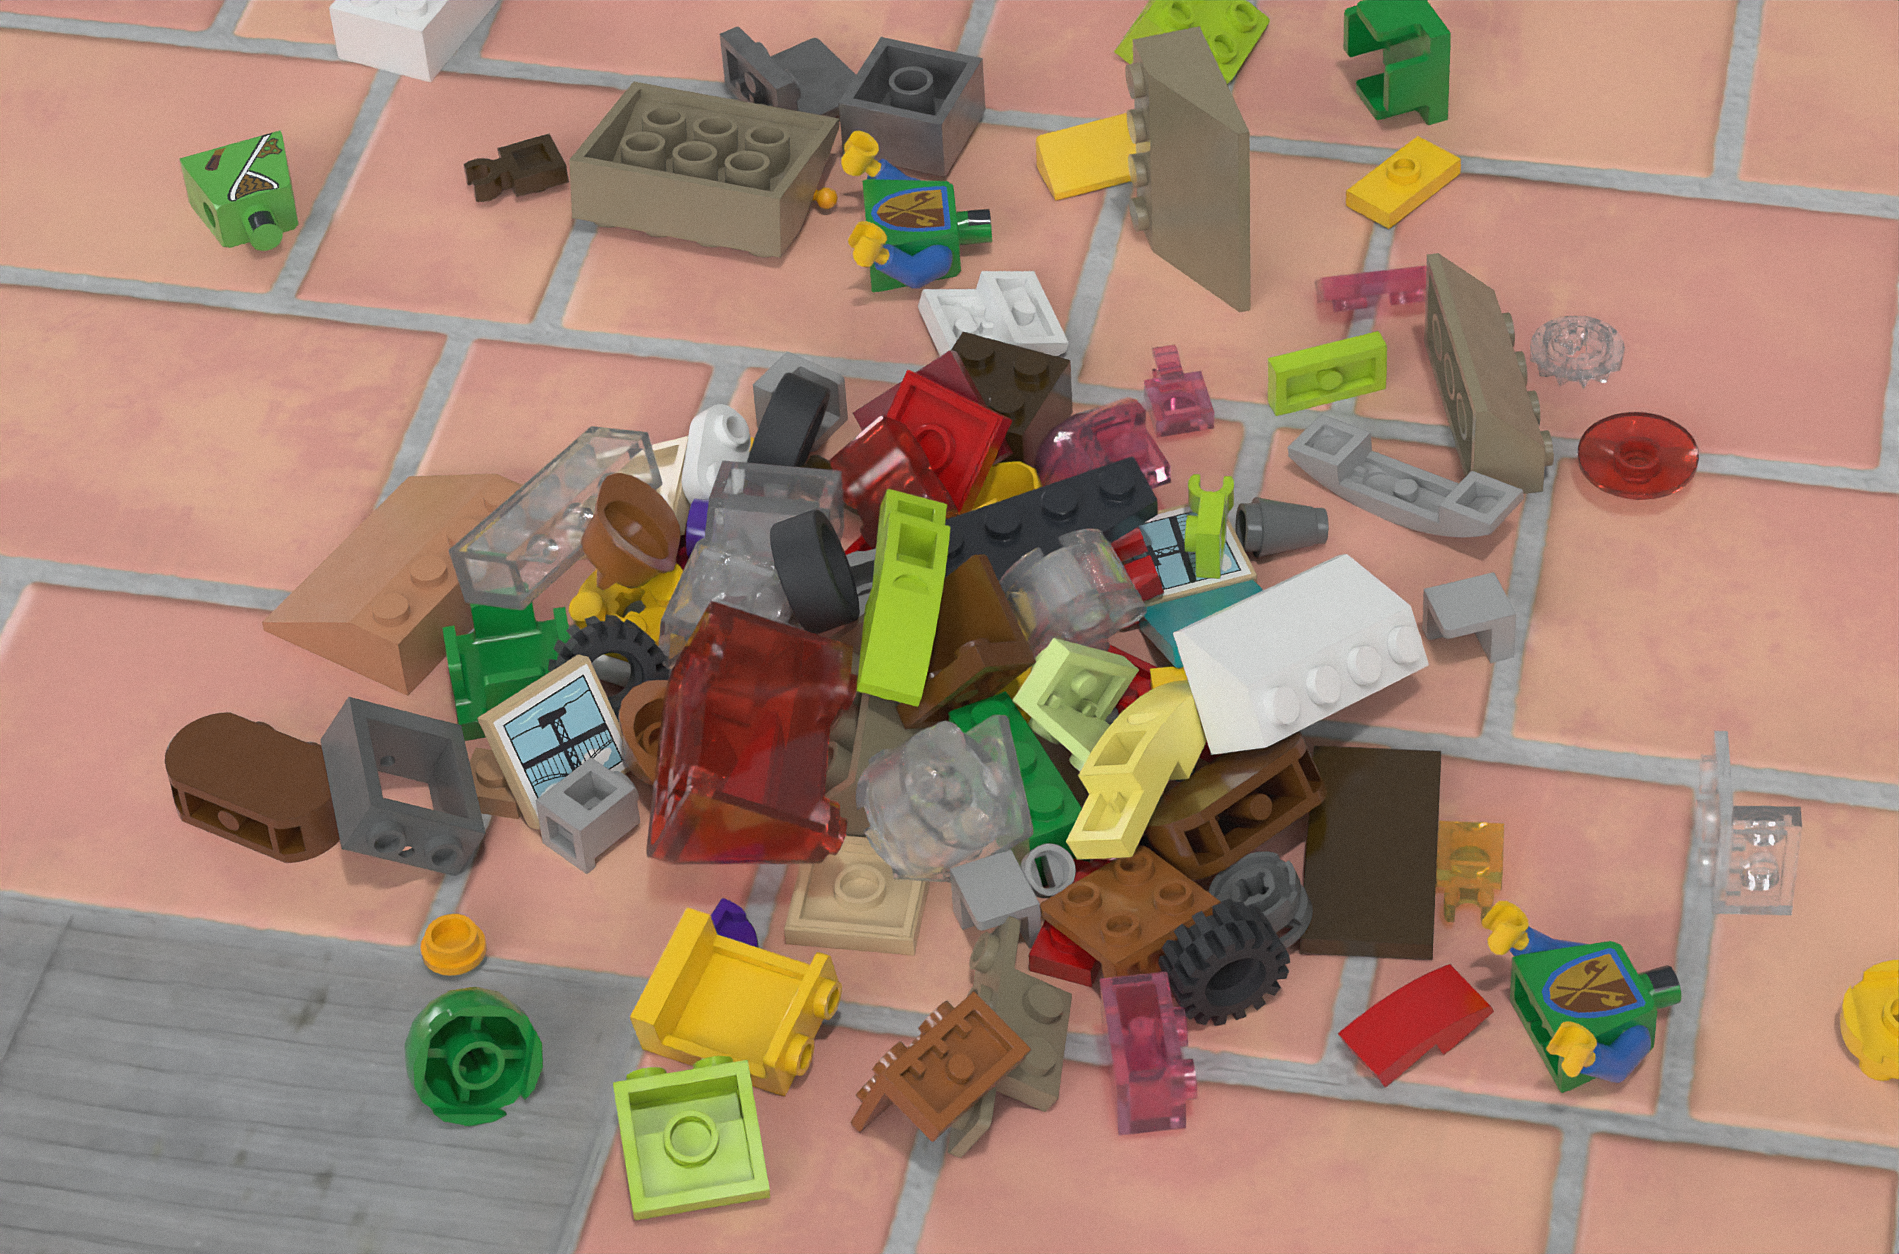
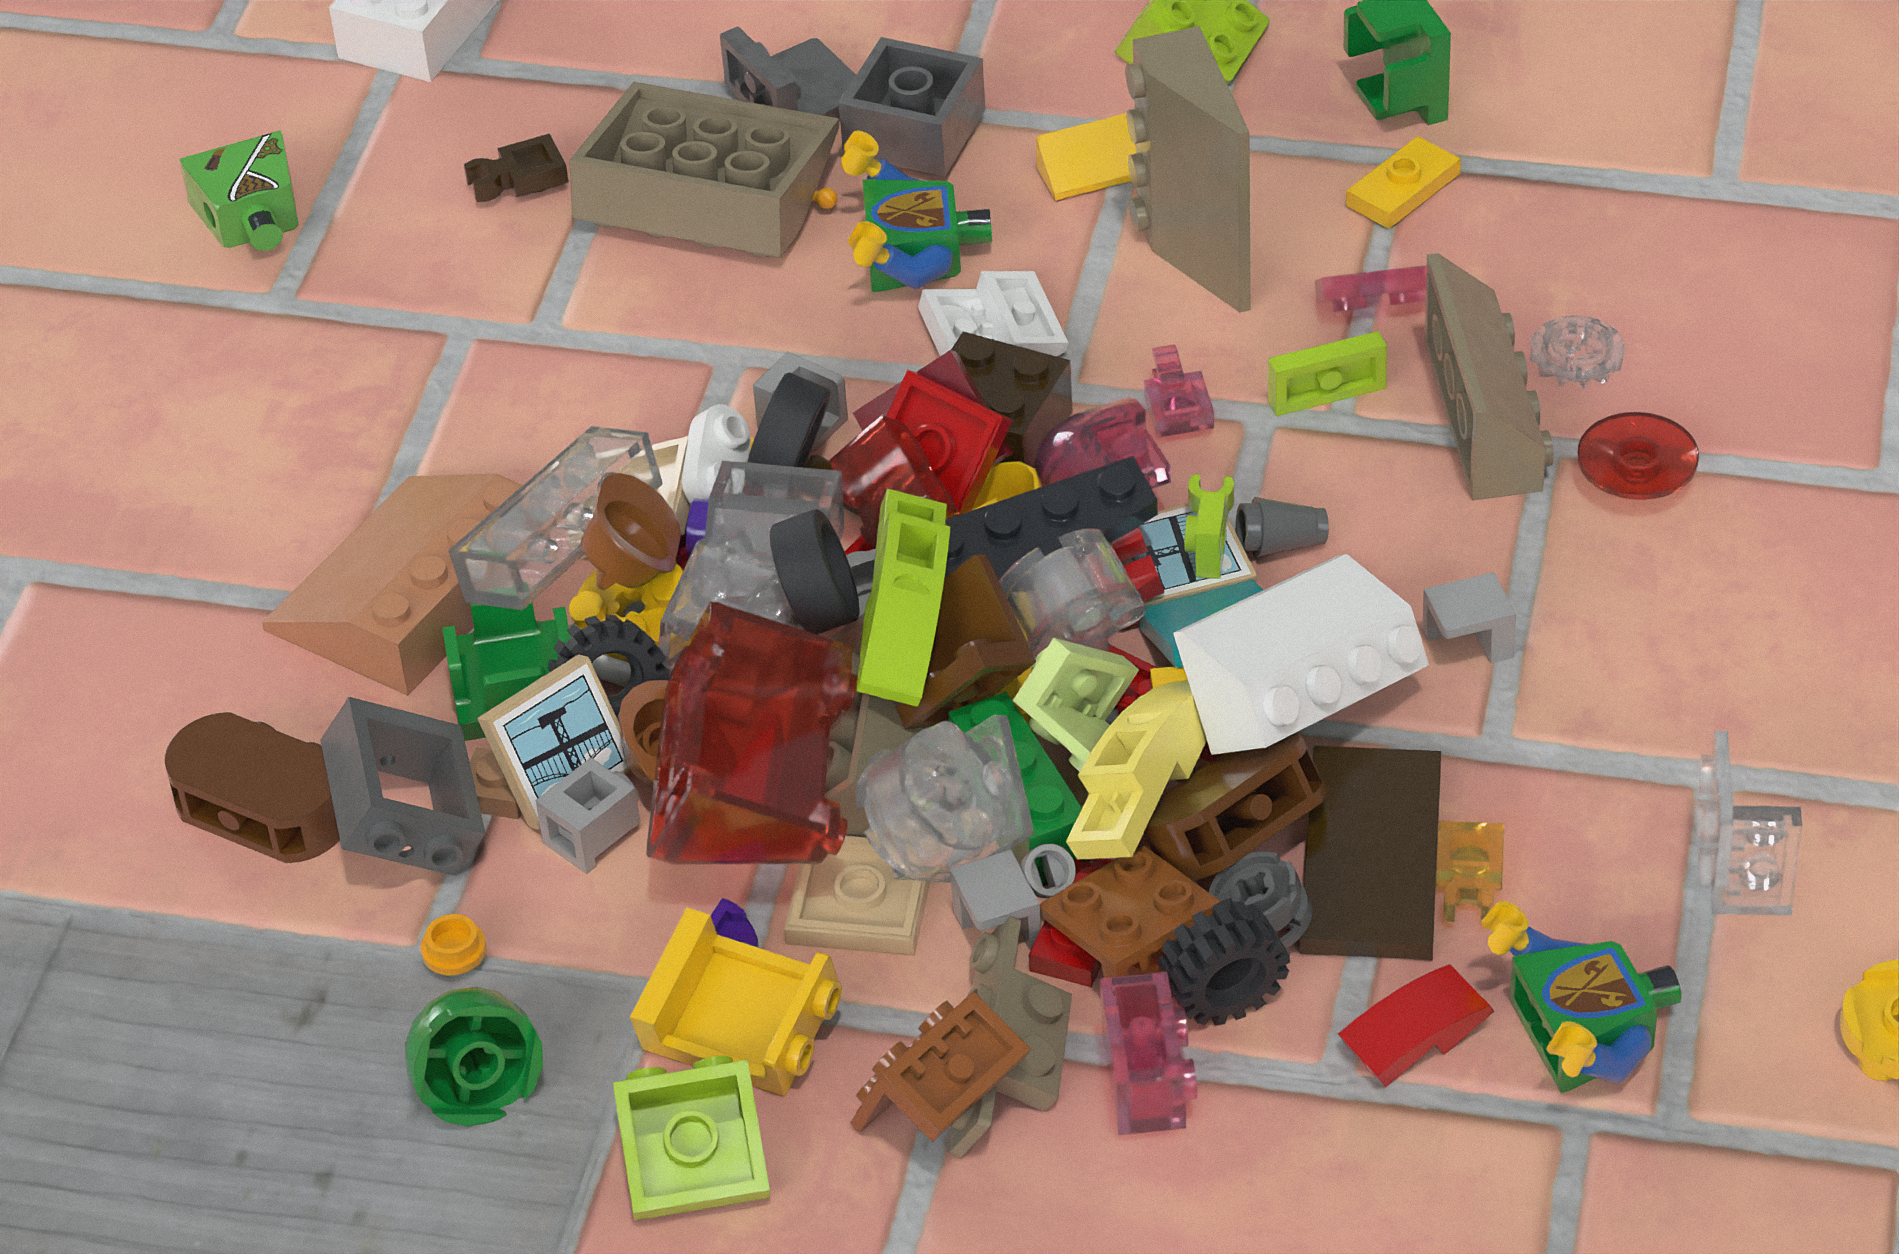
light grey slope [1288,414,1524,537] -> none

